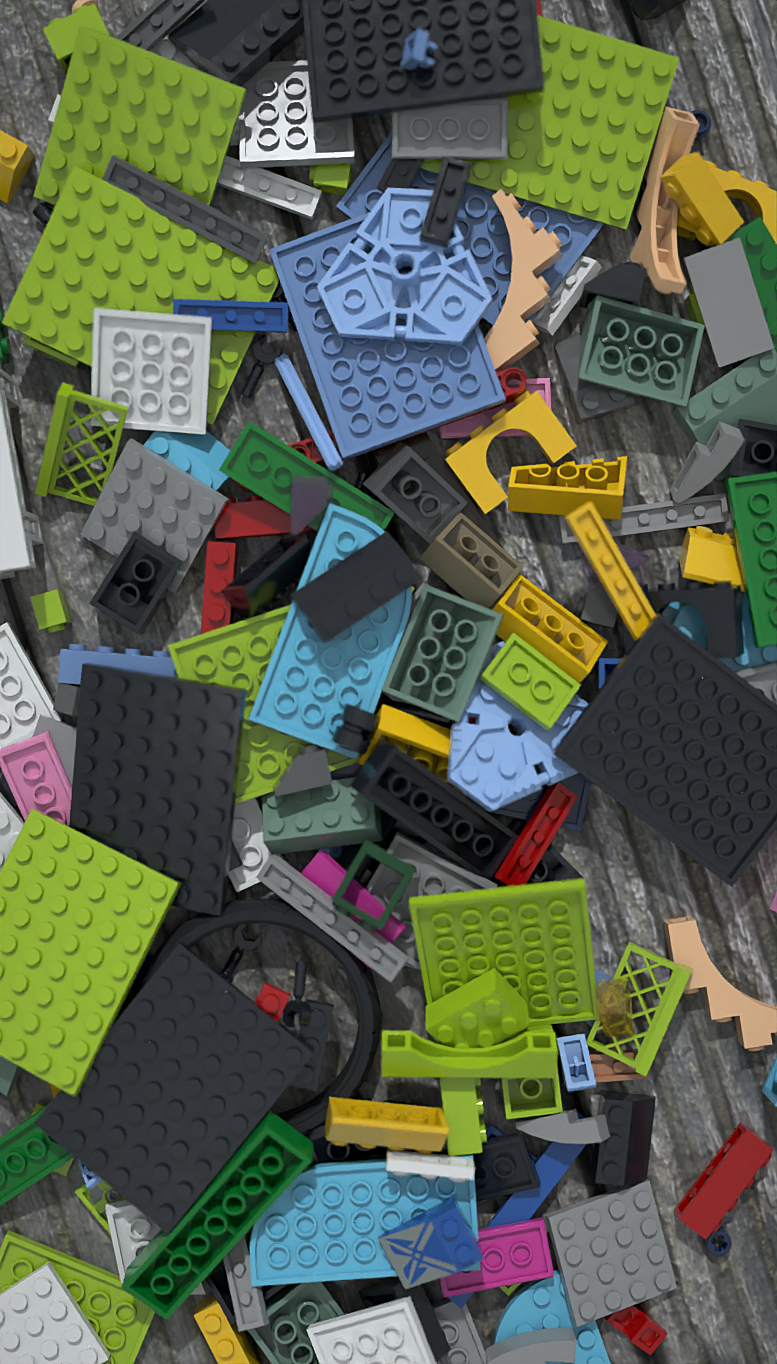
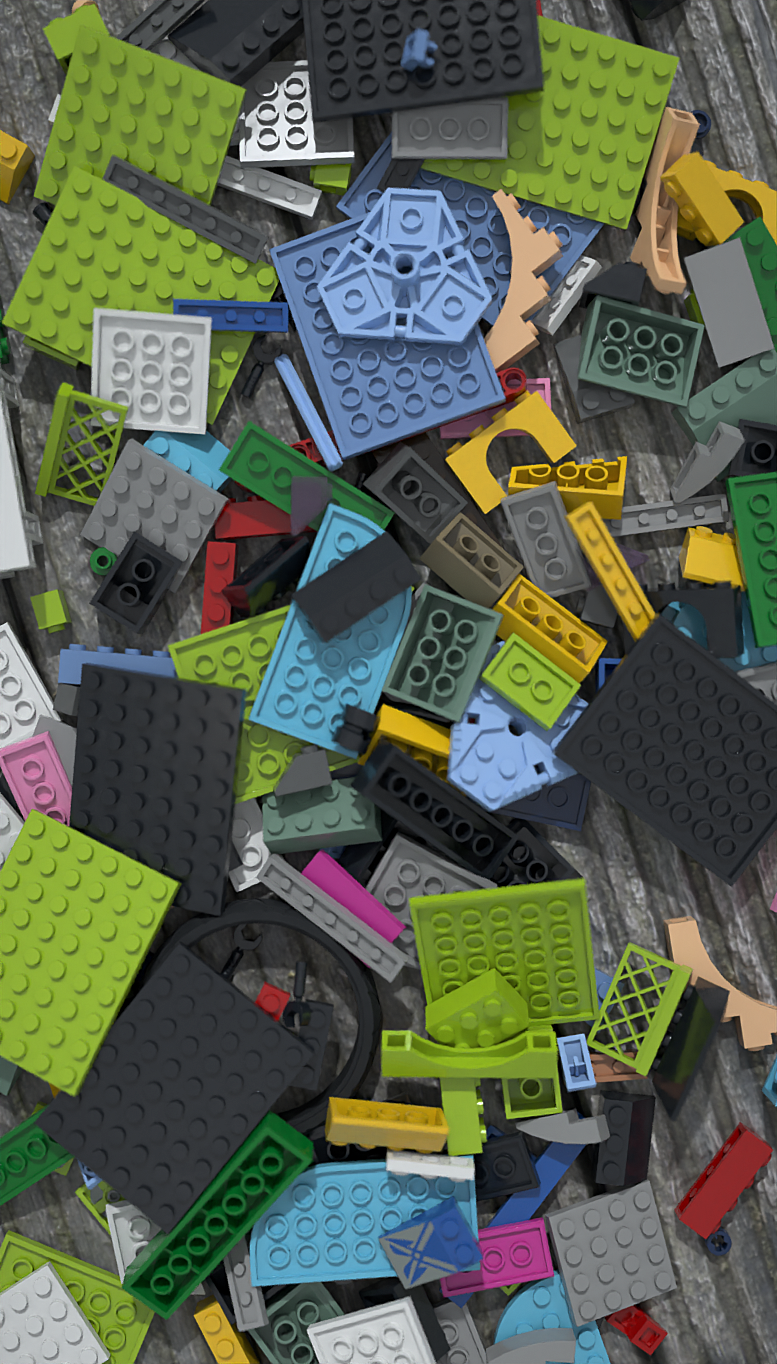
dark green window [331,840,417,932] -> none
black tile [419,156,472,248] -> none
red plate [495,782,578,887] -> none
clear yellow slope [595,978,635,1037] -> none
none -> green plate [90,547,117,575]
none -> light grey tile [501,481,592,598]
none -> black slope [651,977,730,1122]

